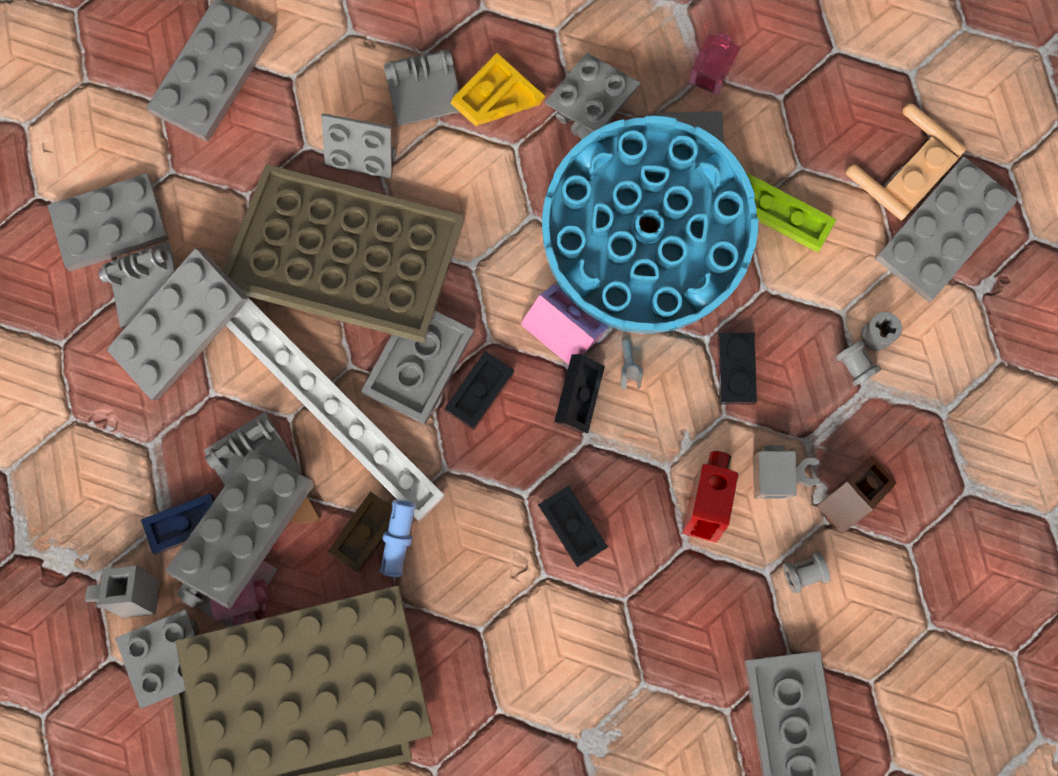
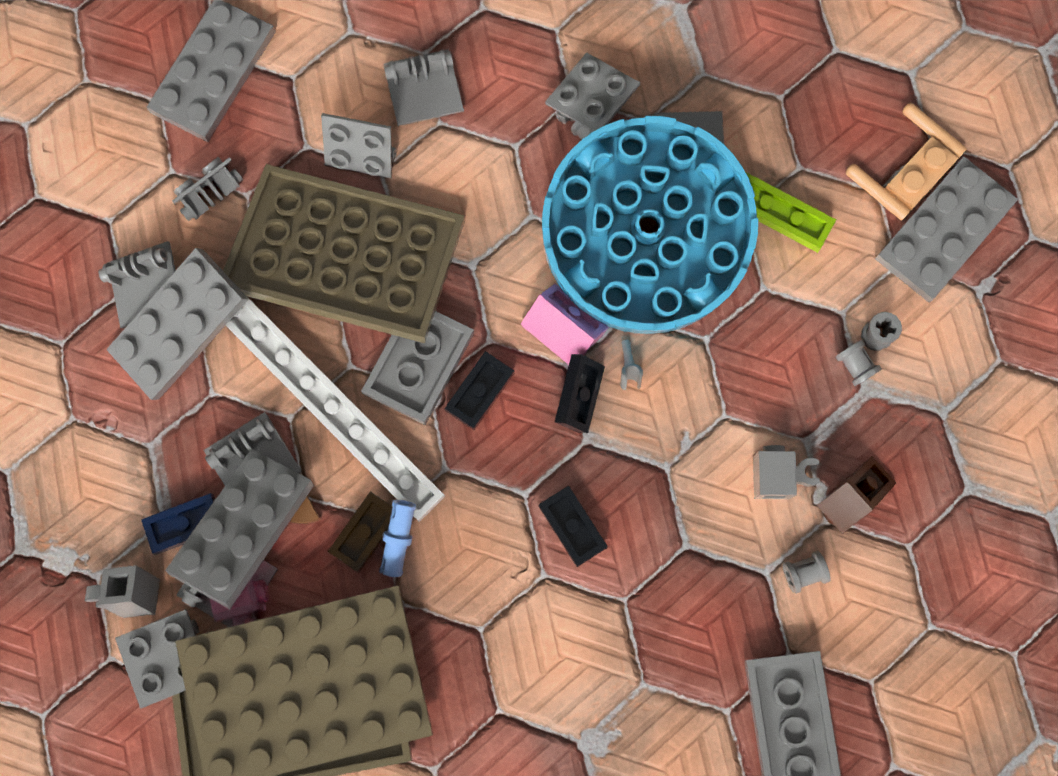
light grey plate [47,173,170,271] -> none
yellow wing [451,53,545,126] -> none
red torso [681,451,738,543] -> none
clear pink brick [688,31,740,96] -> none
black plate [717,333,757,405] -> none
none -> light grey hinge [172,157,243,221]

